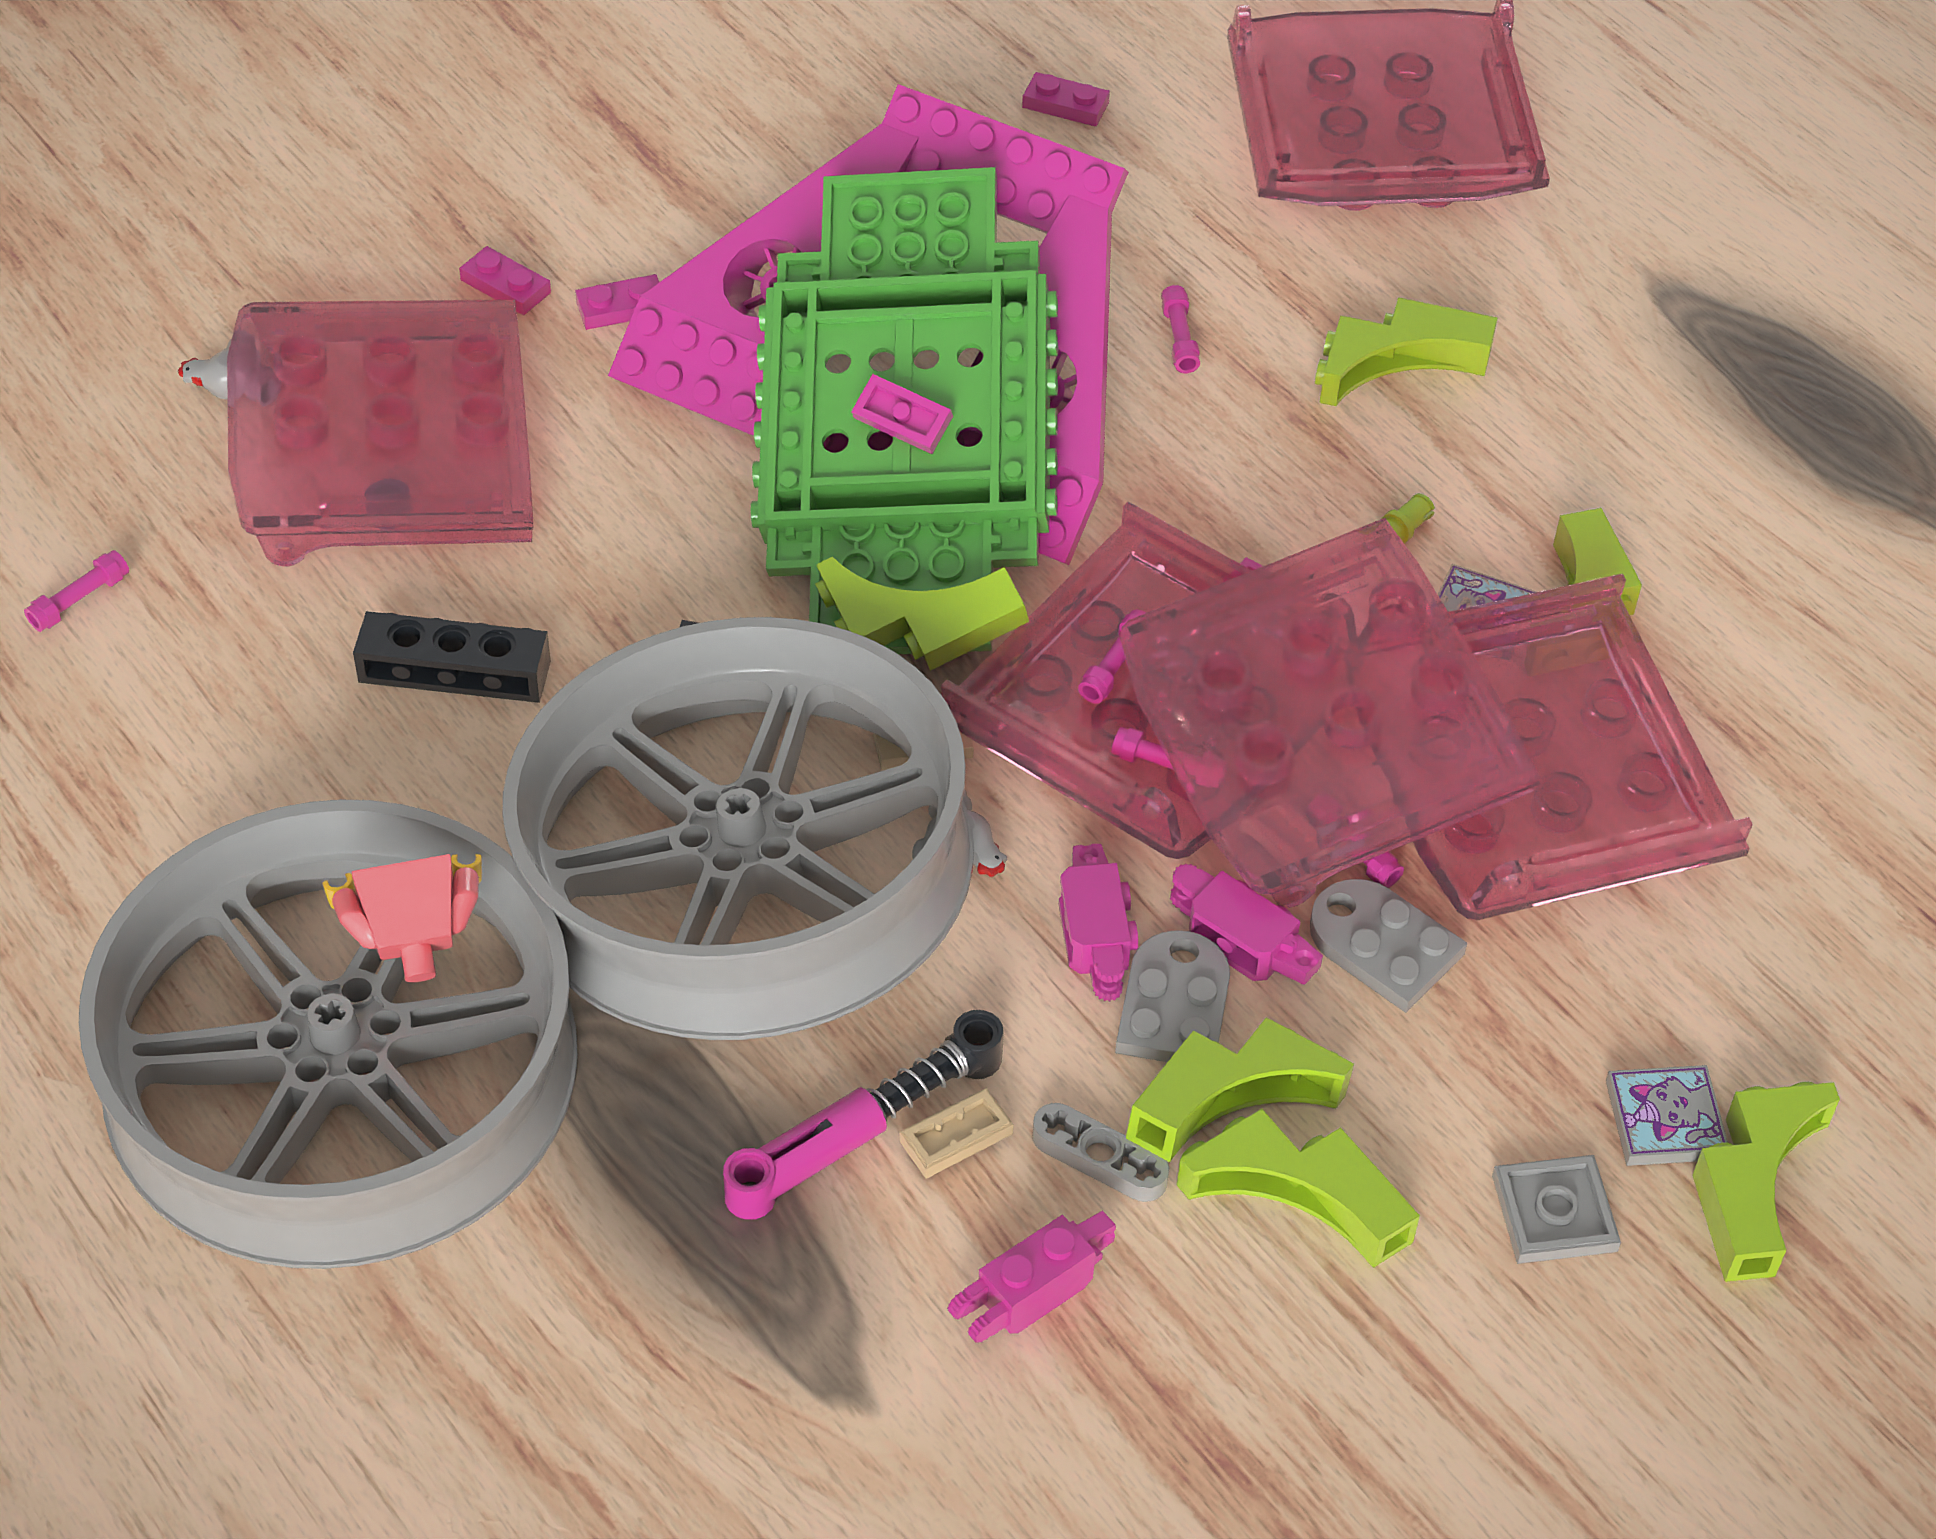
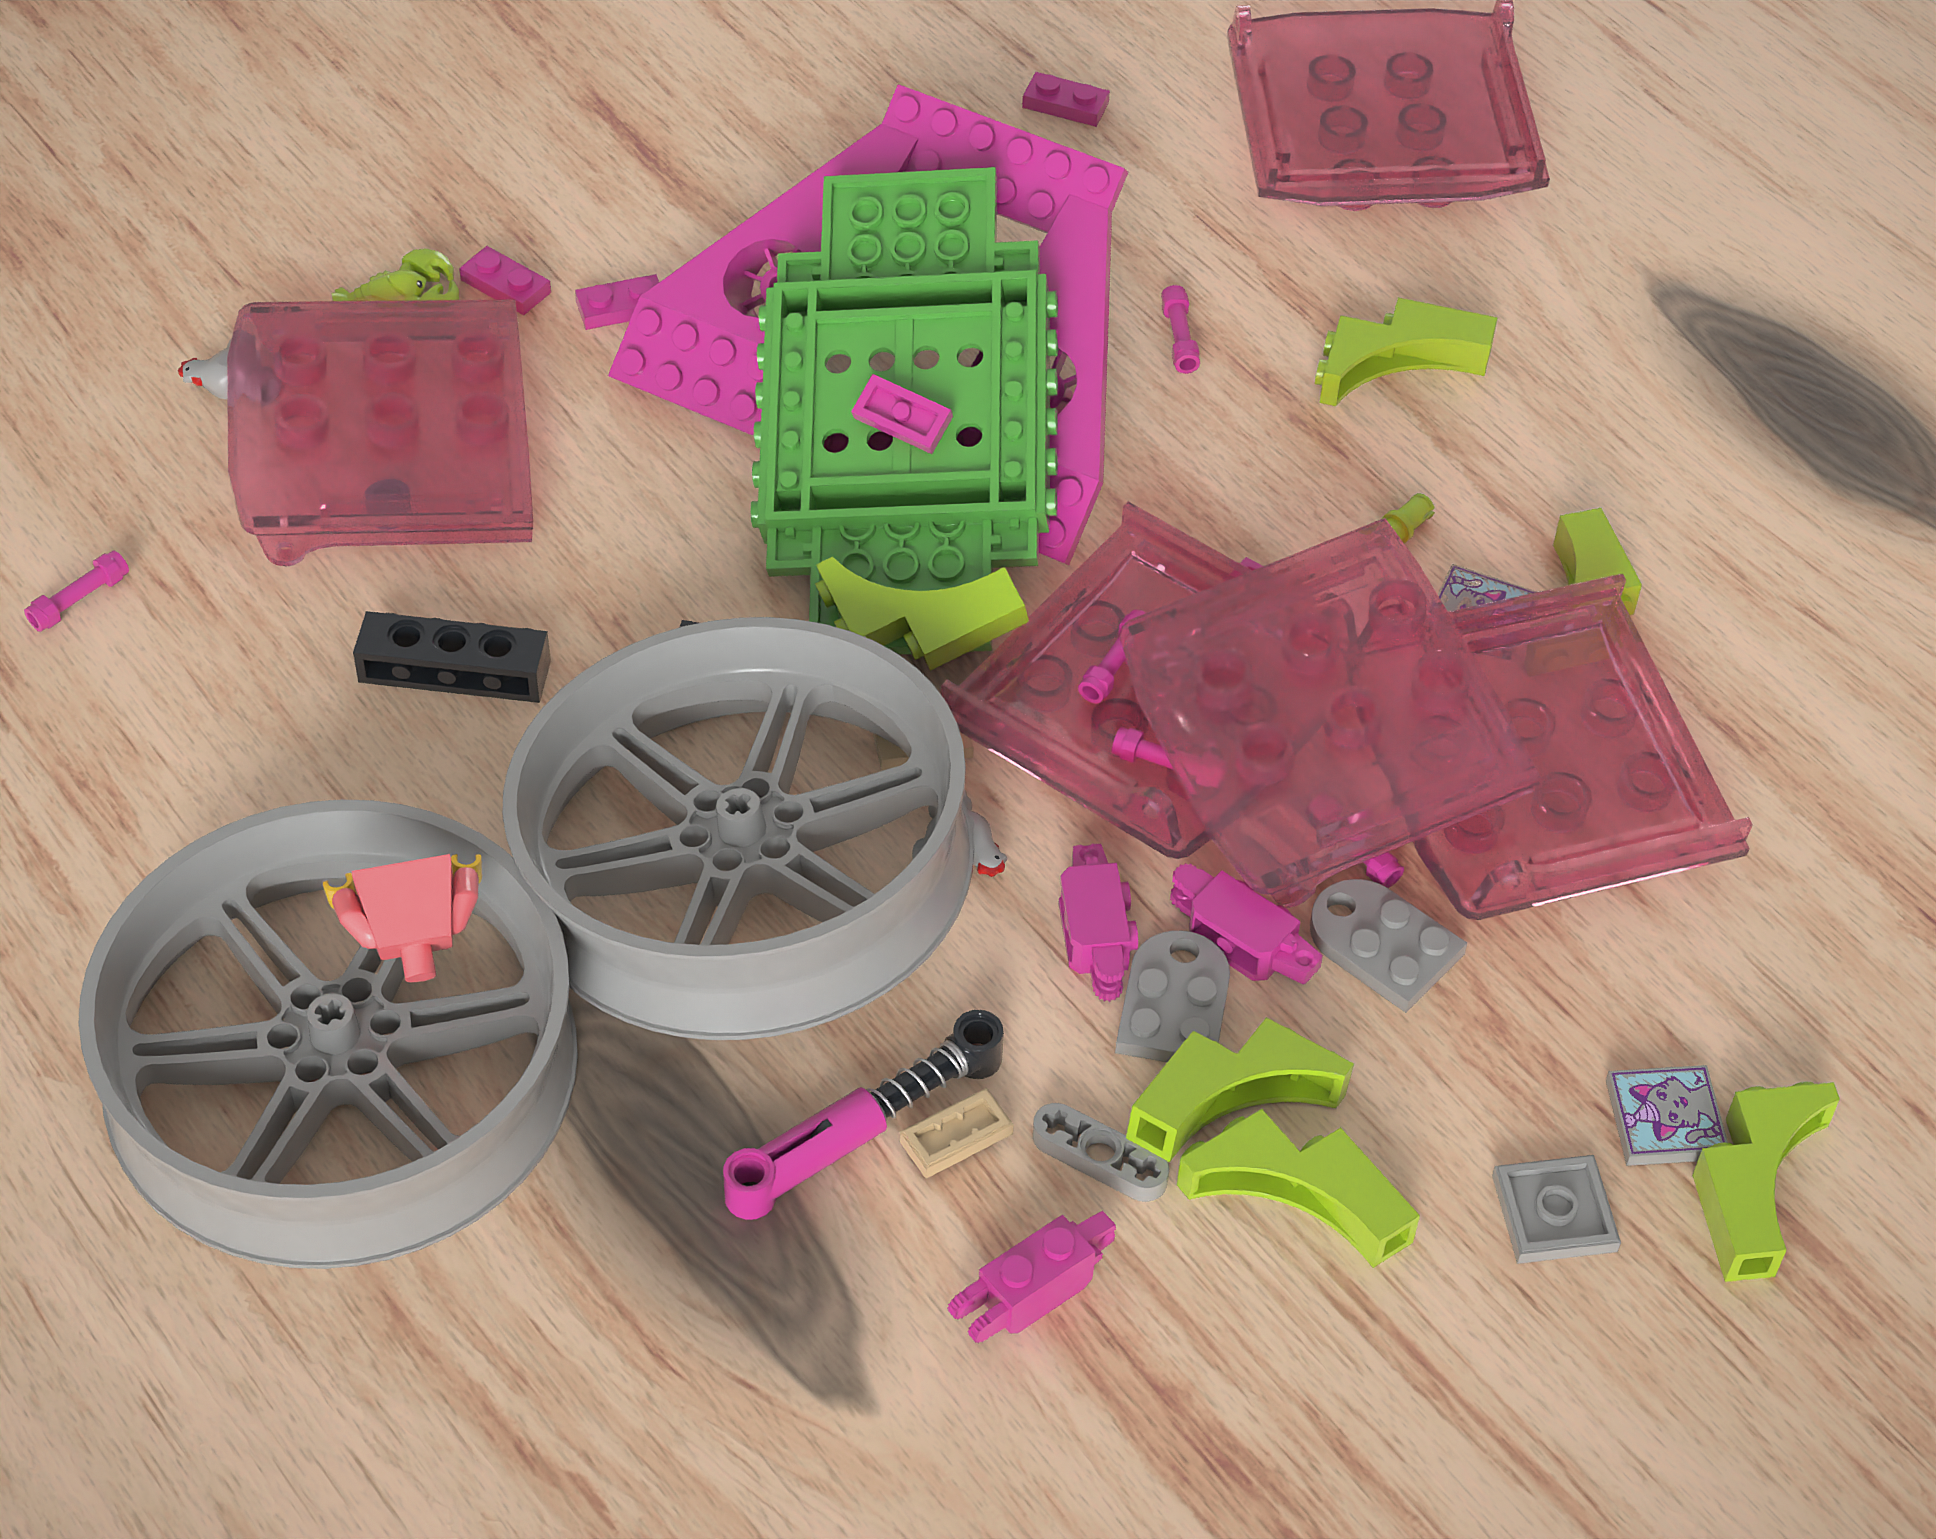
none -> lime animal [332,248,459,323]

